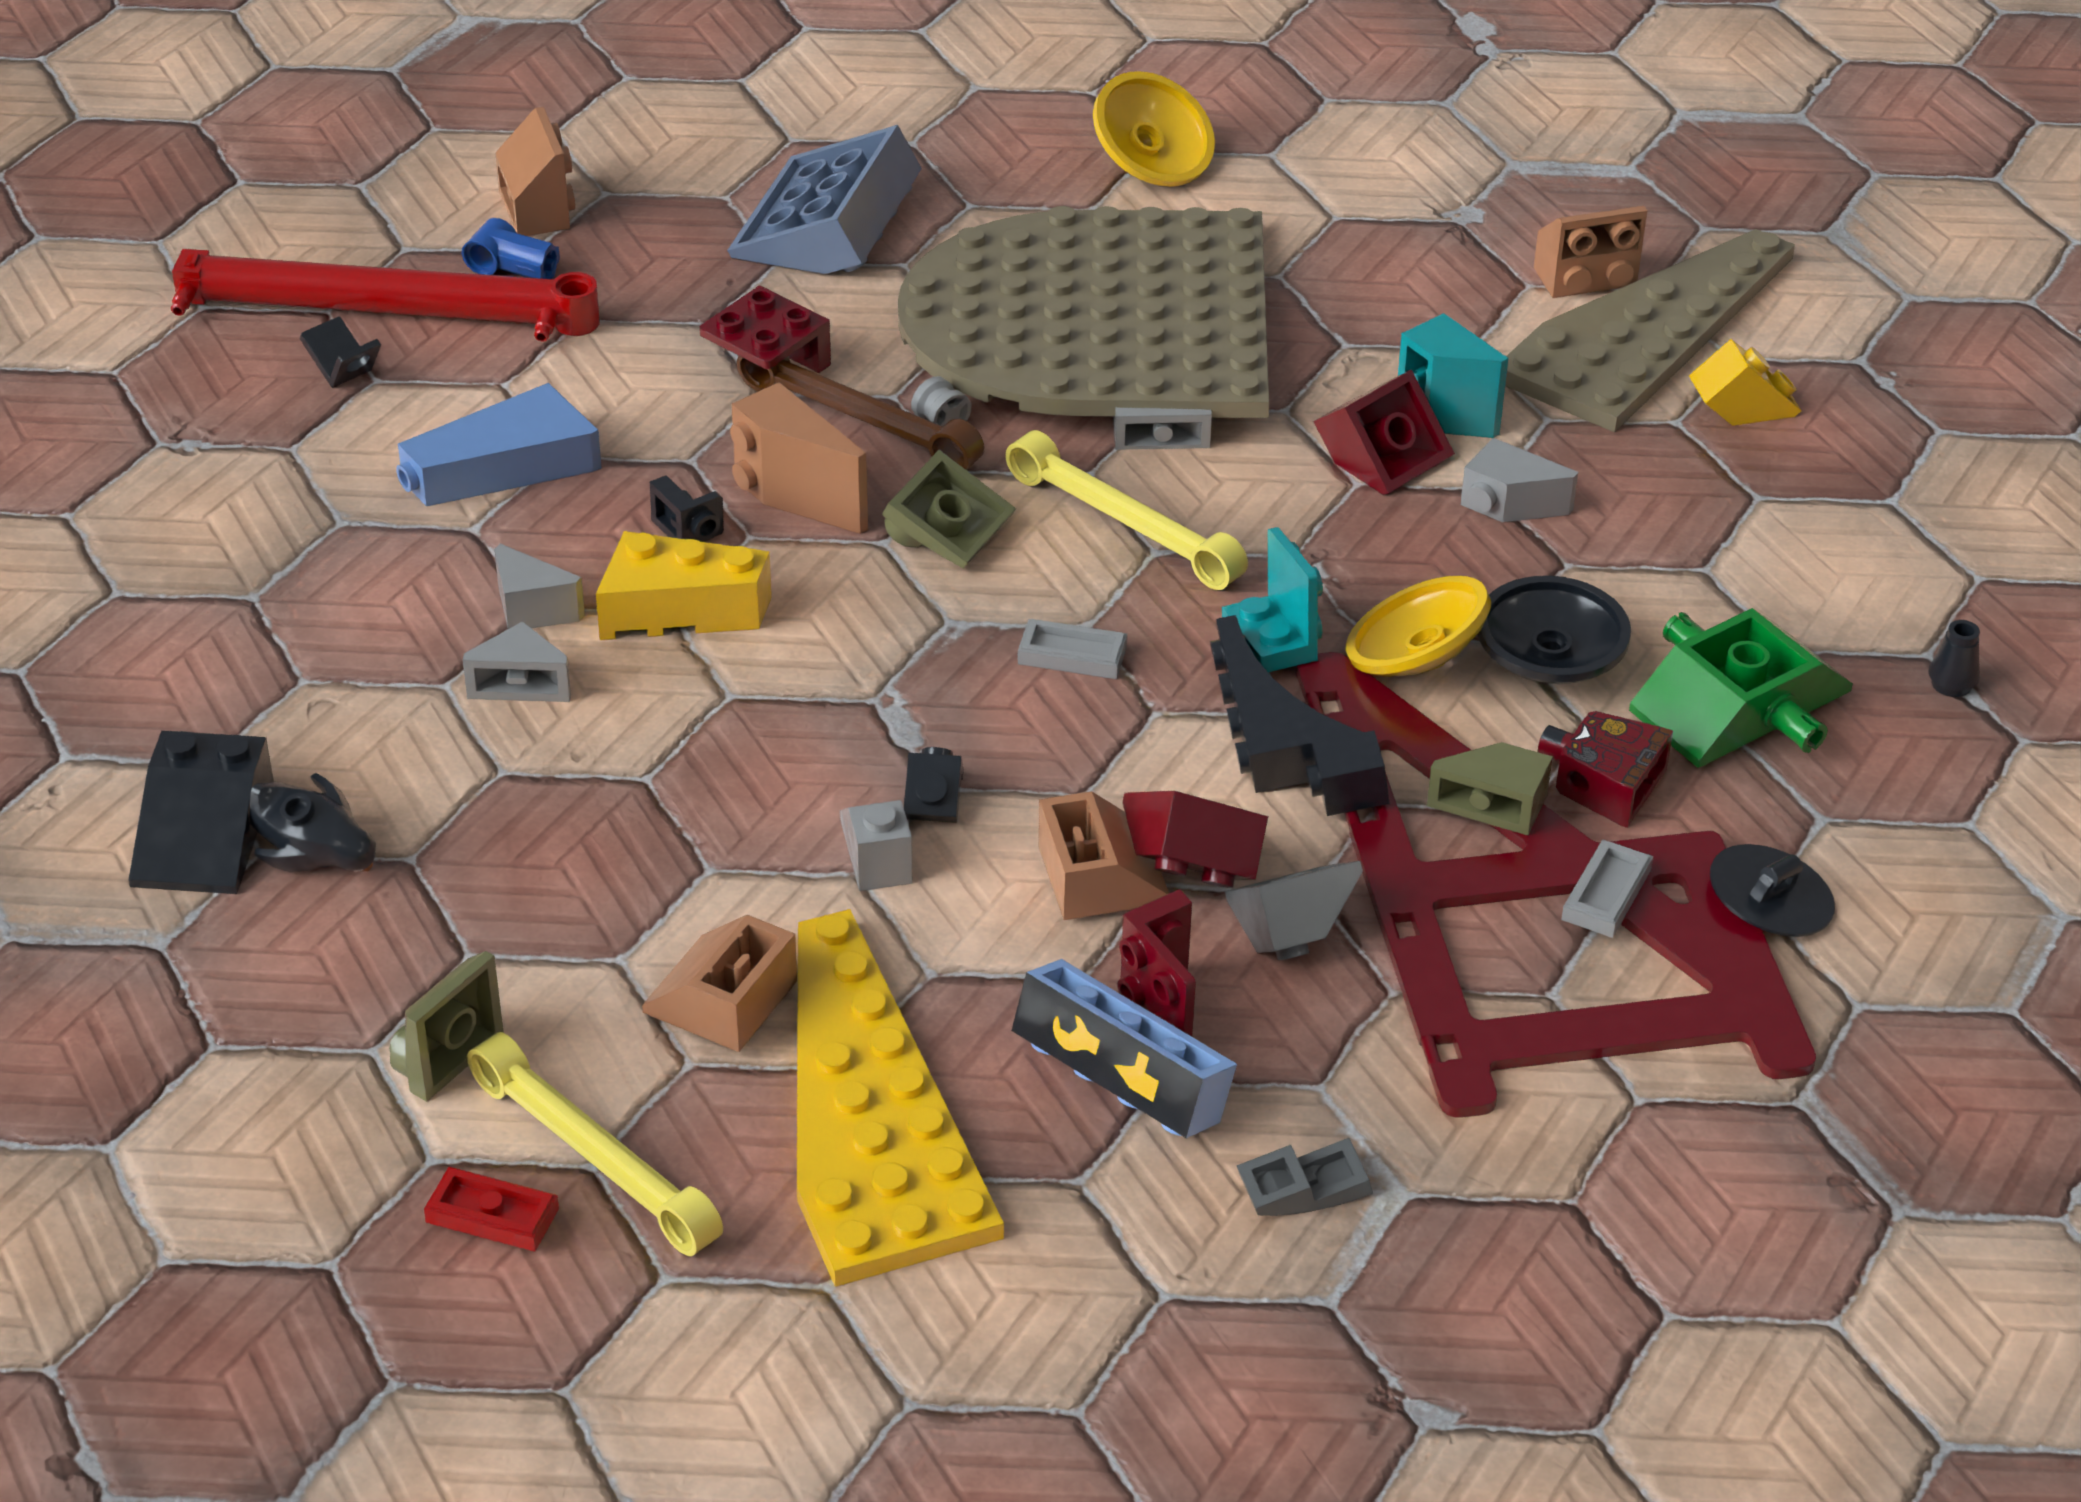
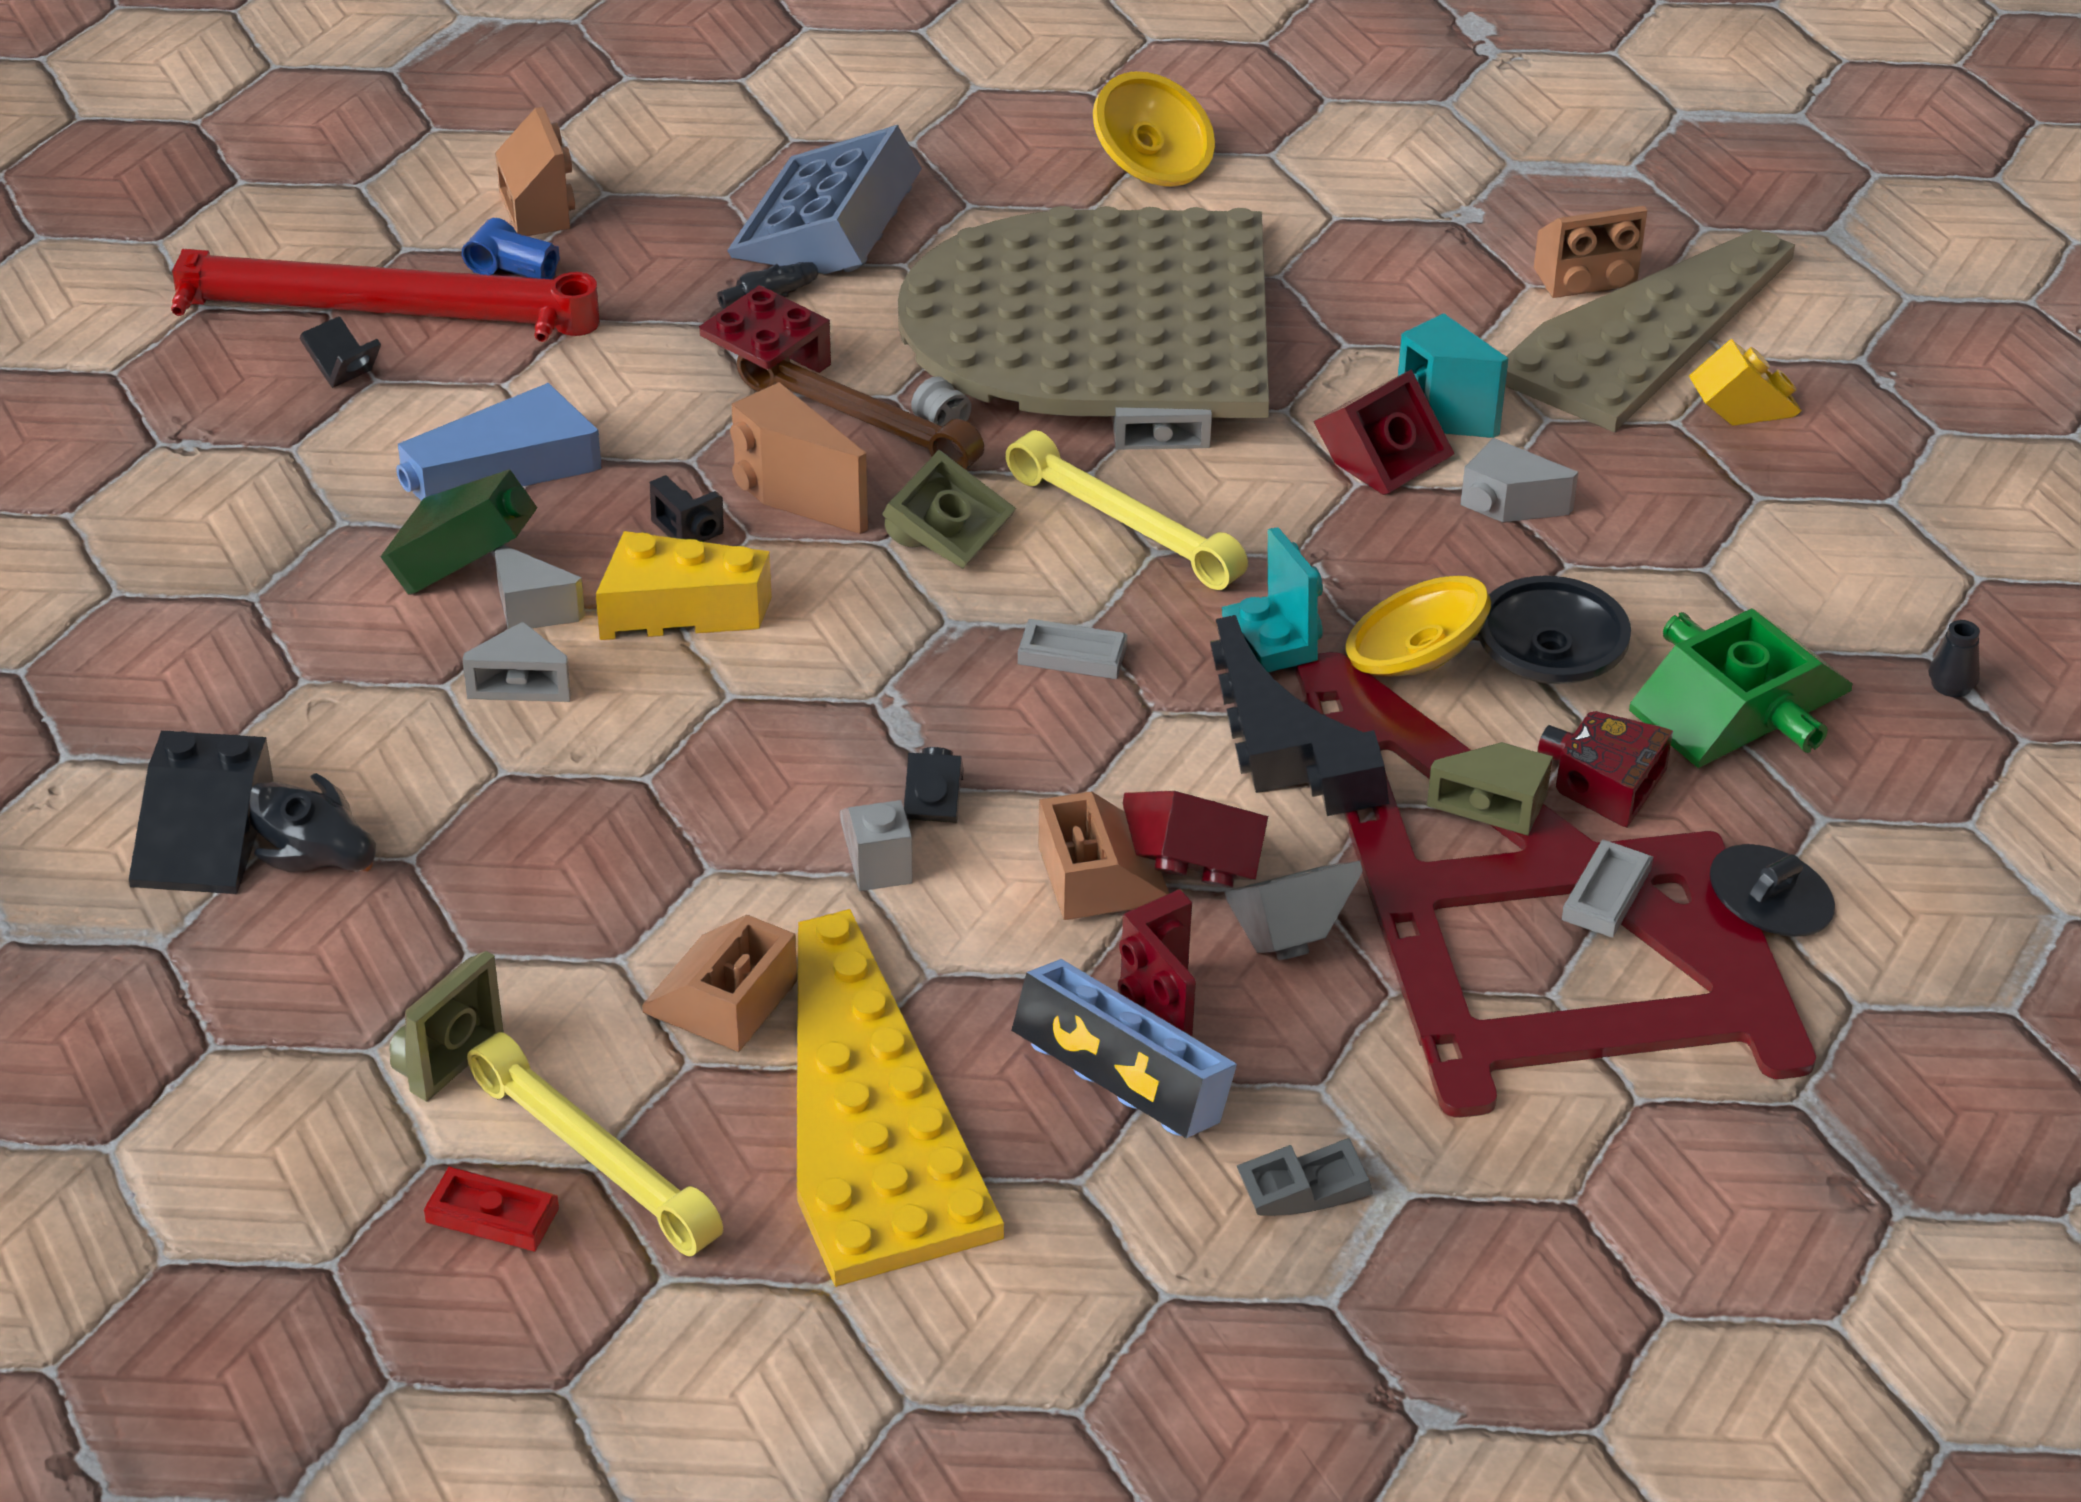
none -> dark green slope [380,469,538,595]
none -> black piece [717,262,818,309]

